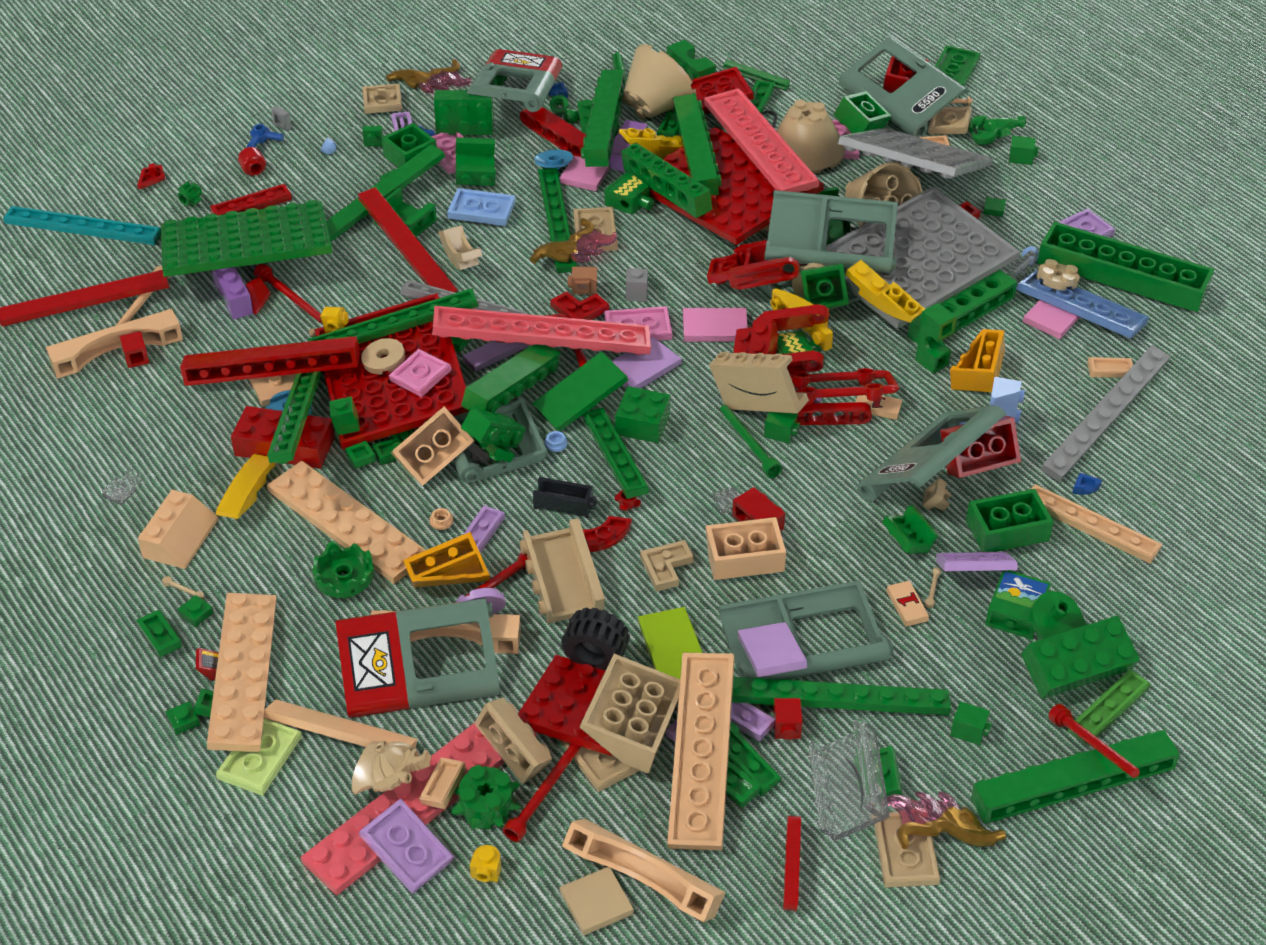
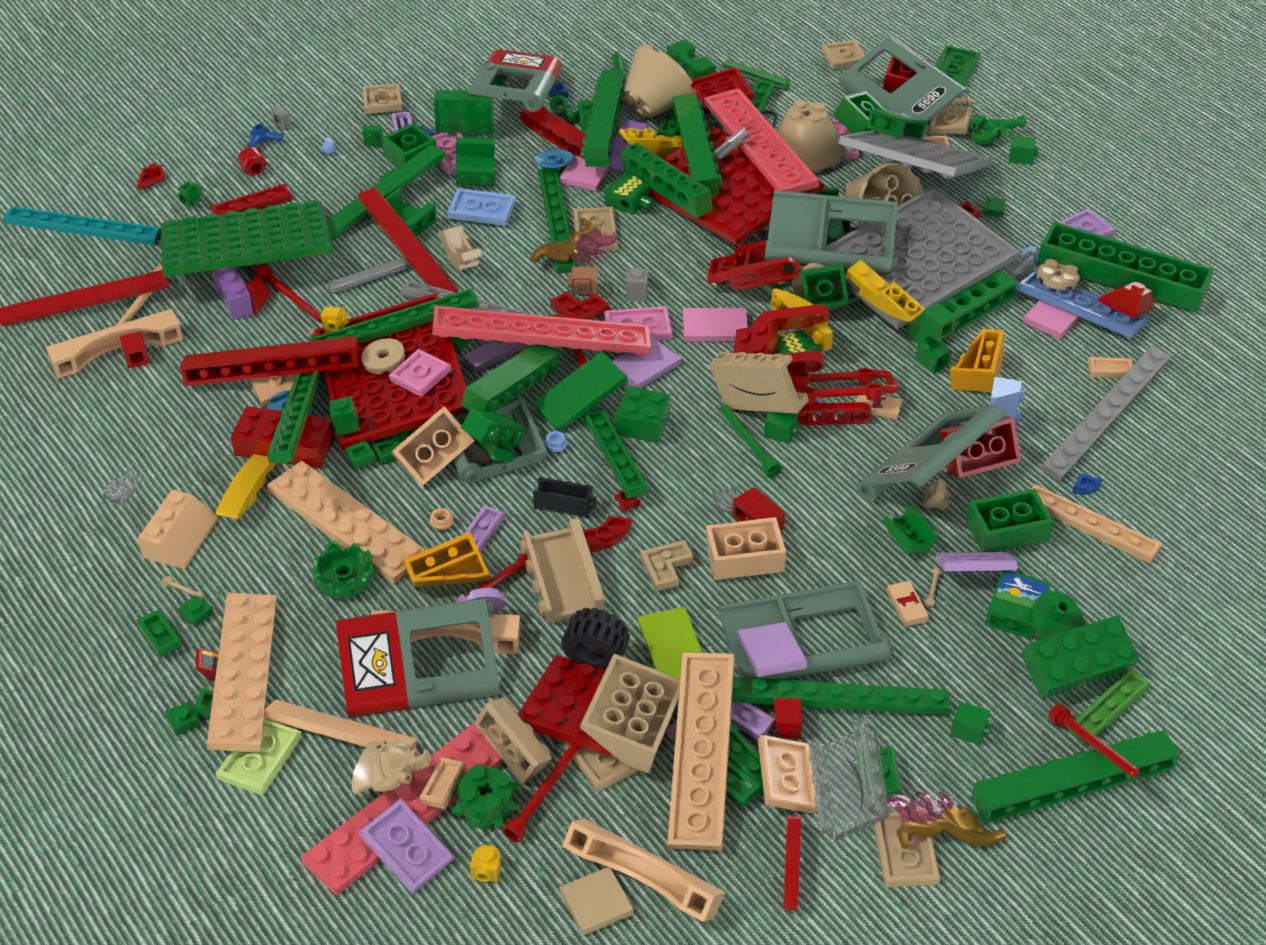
piece [386,59,471,93] -> none
none -> light grey axle [328,258,406,294]
none -> light grey axle [714,126,750,160]
none -> light nougat tile [758,735,818,814]
none -> tan tile [821,40,865,70]
none -> green panel [866,109,927,140]
none -> red slope [1098,282,1154,318]

